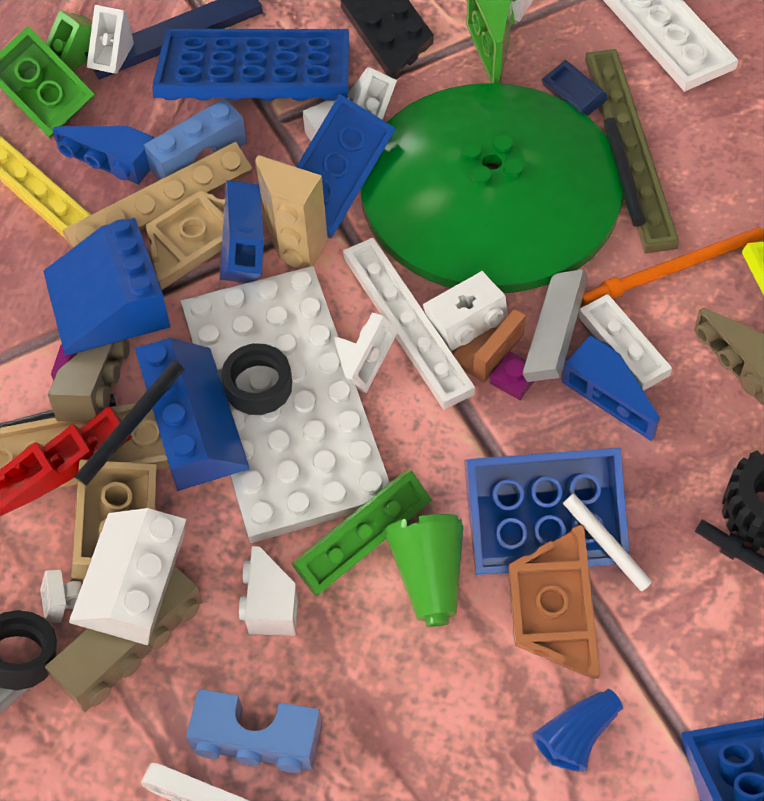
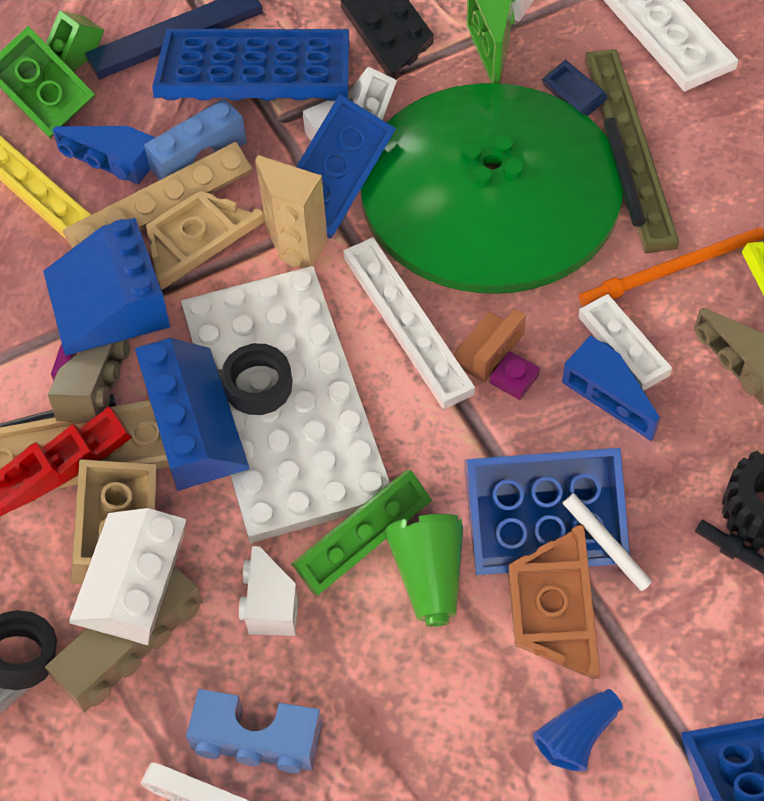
white tile [40,570,82,623] -> none
black bar [74,360,185,486] -> none
white slope [86,5,134,74] -> none
blue slope [220,180,264,283] -> none
white slope [334,312,398,393] -> none
white brick [423,271,508,351] -> none
light grey tile [522,269,588,382] -> none

